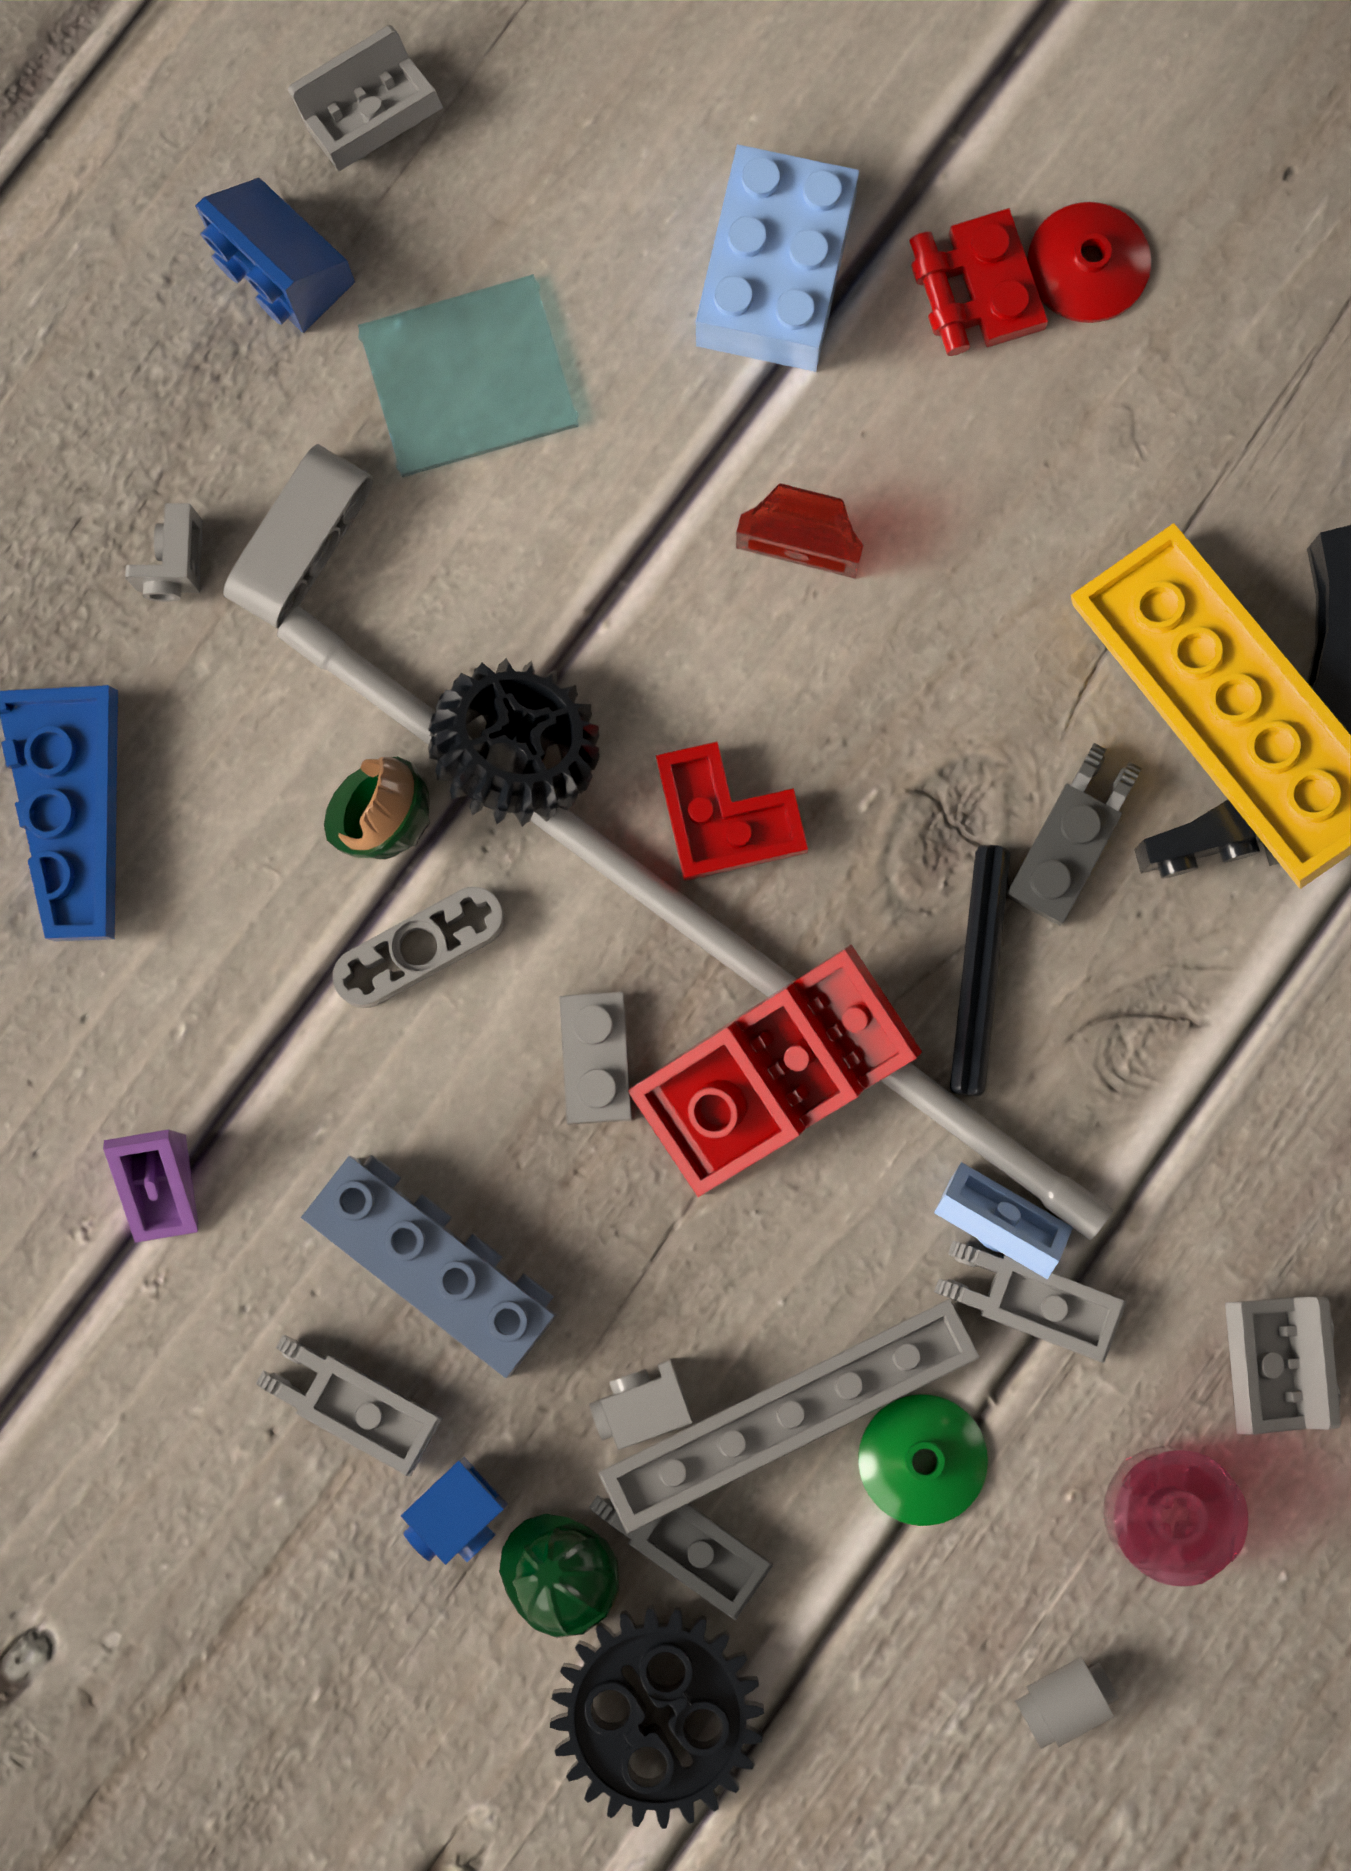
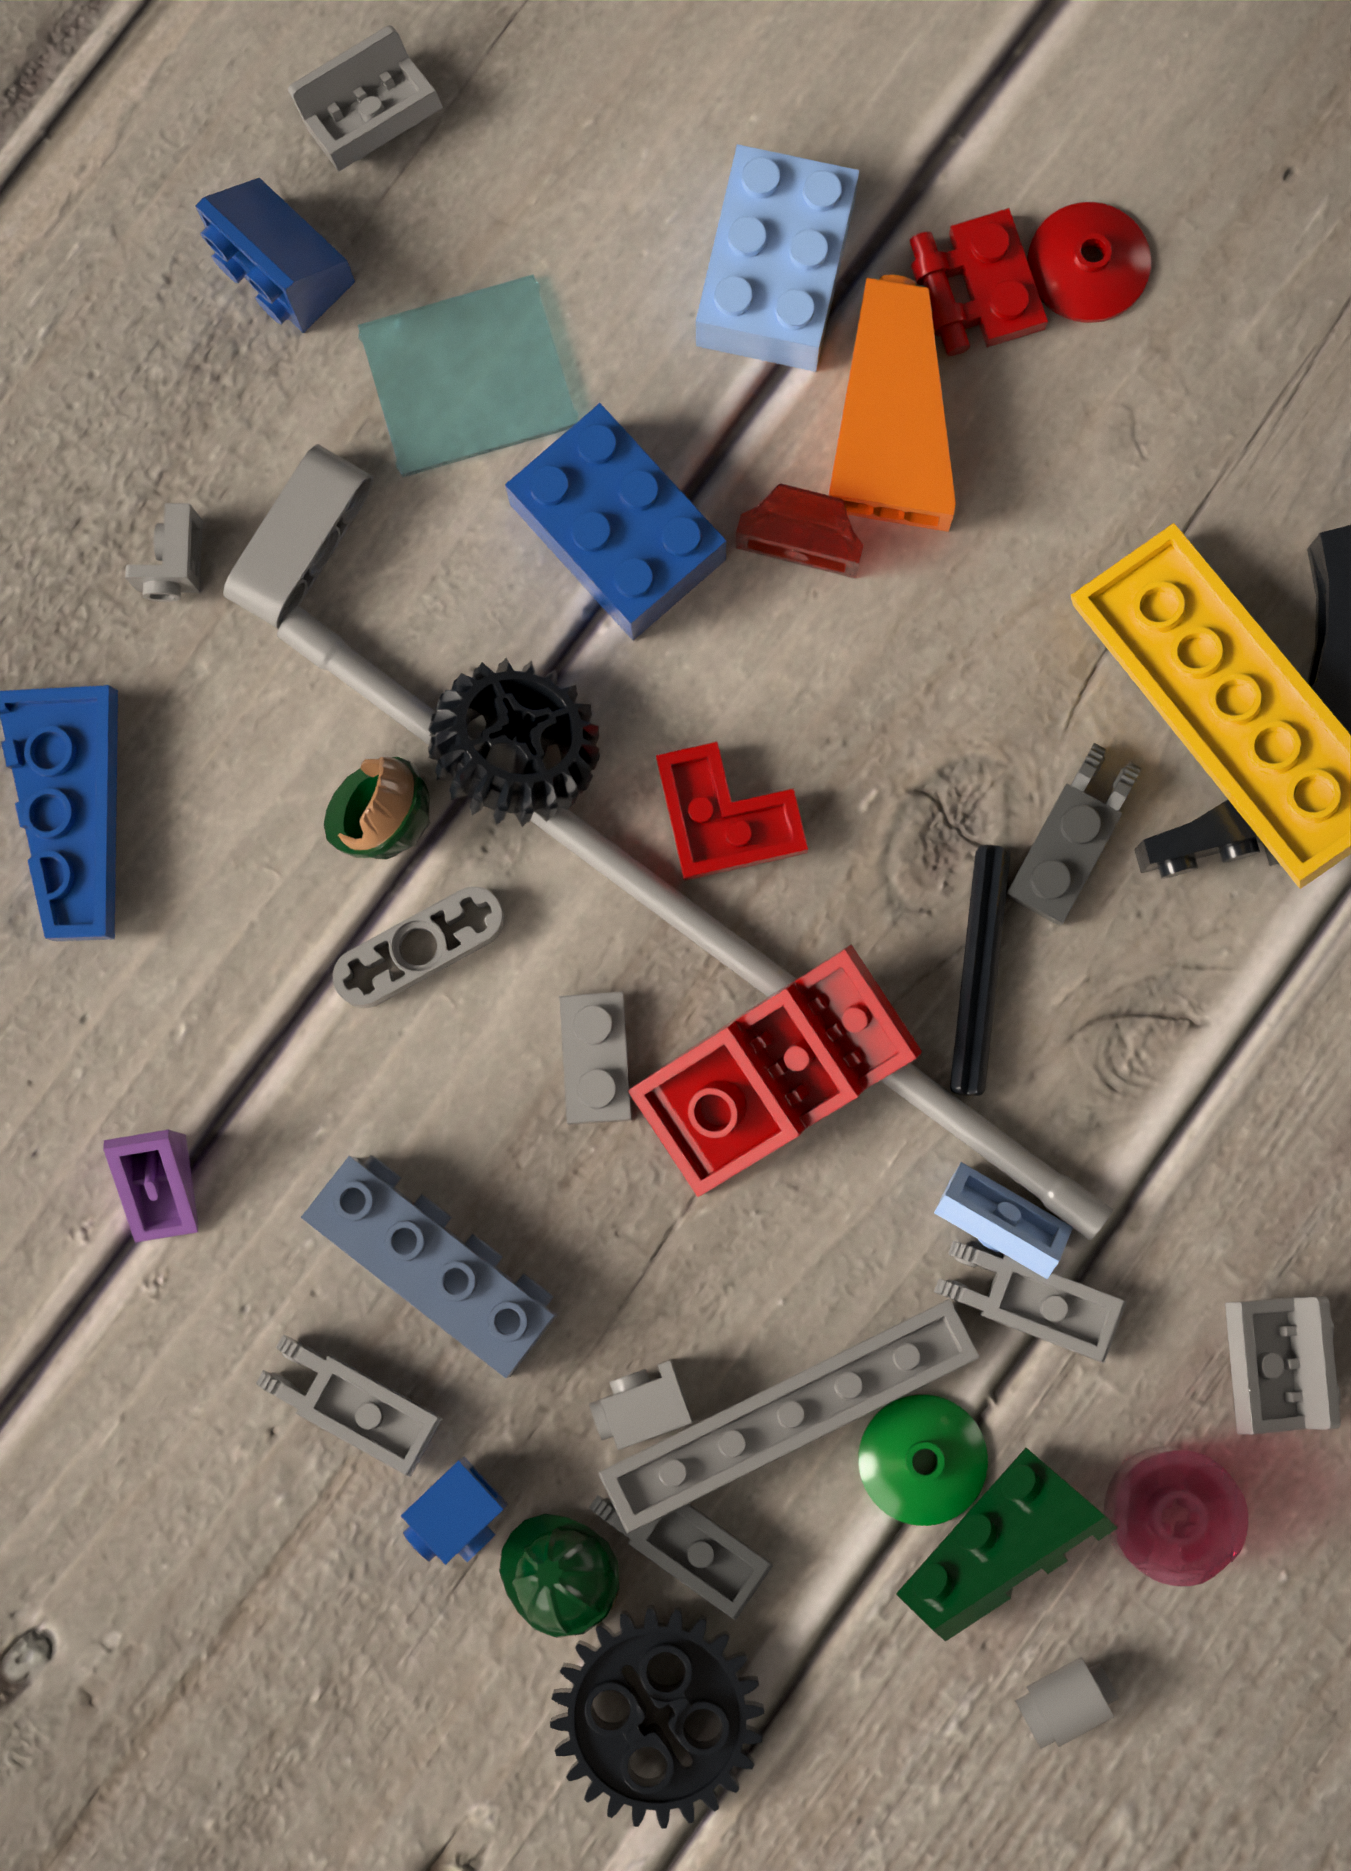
none -> blue brick [505,403,726,641]
none -> orange slope [826,275,956,532]
none -> dark green wing [896,1448,1118,1642]

